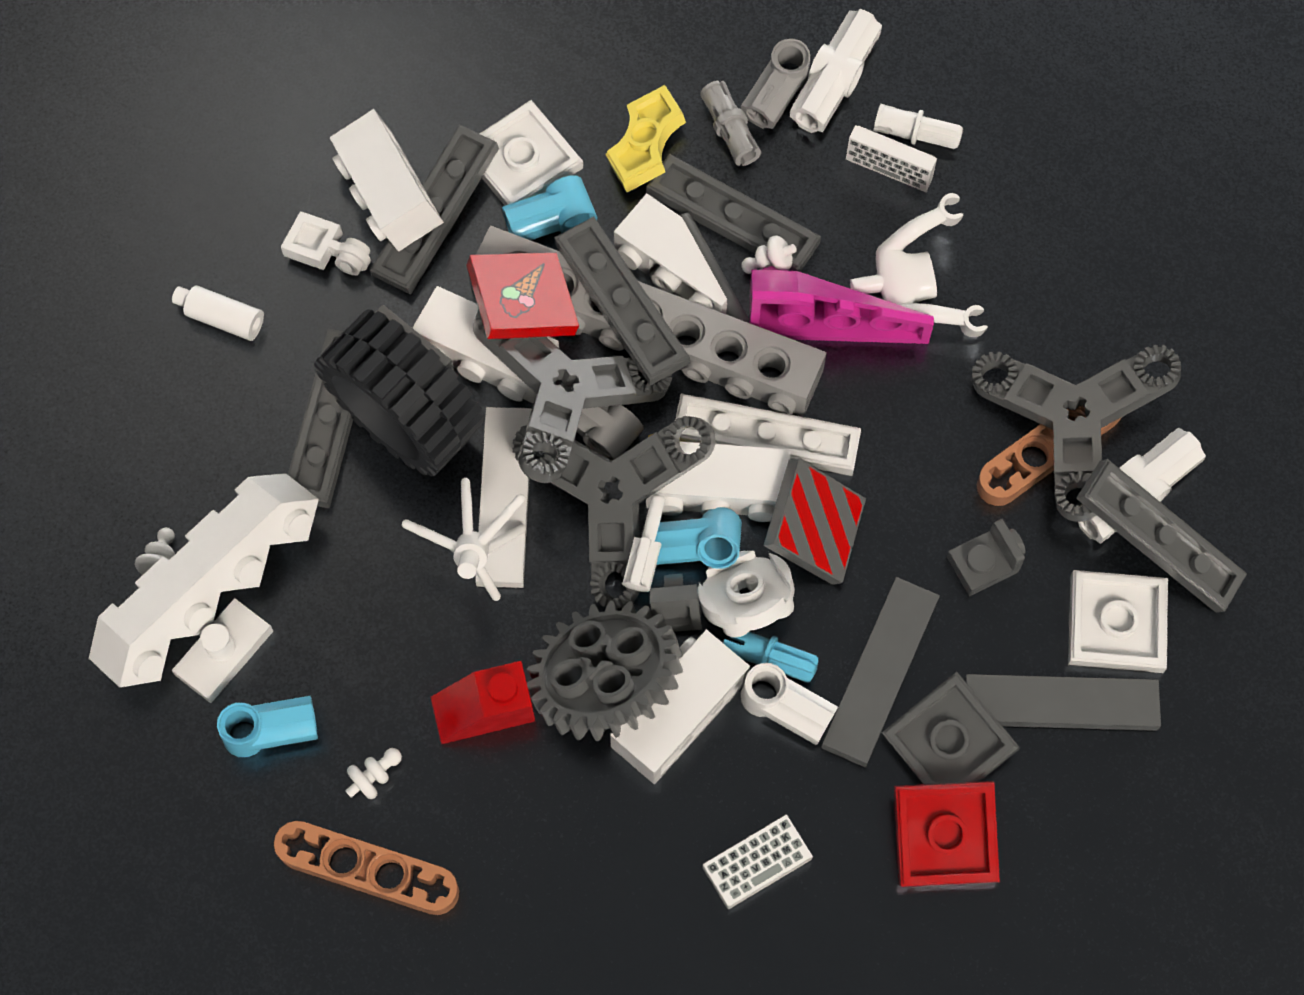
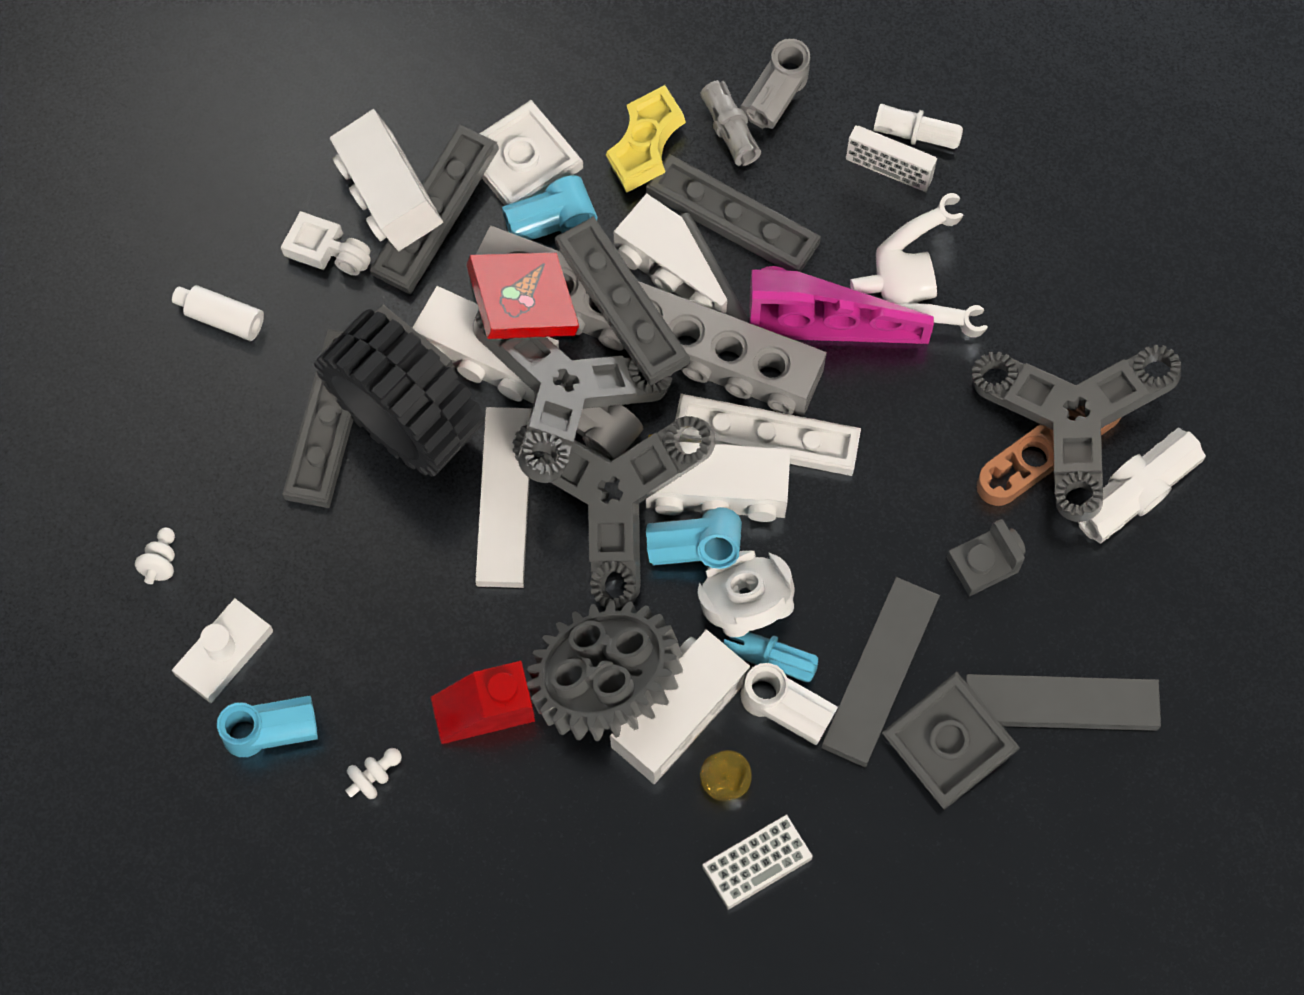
white brick [89,473,319,687] -> none
nougat beam [274,821,459,915] -> none
white plant [402,478,526,601] -> none
white axle [622,494,666,592] -> none
dark grey tile [650,573,702,632] -> none
white hair [741,235,796,274] -> none
dark grey tile [763,458,866,584] -> none
white piece [790,9,882,133] -> none
red tile [894,781,1000,887] -> none
white tile [1068,570,1168,673] -> none
dark grey tile [1076,459,1247,613] -> none
none -> clear yellow tile [700,750,752,801]

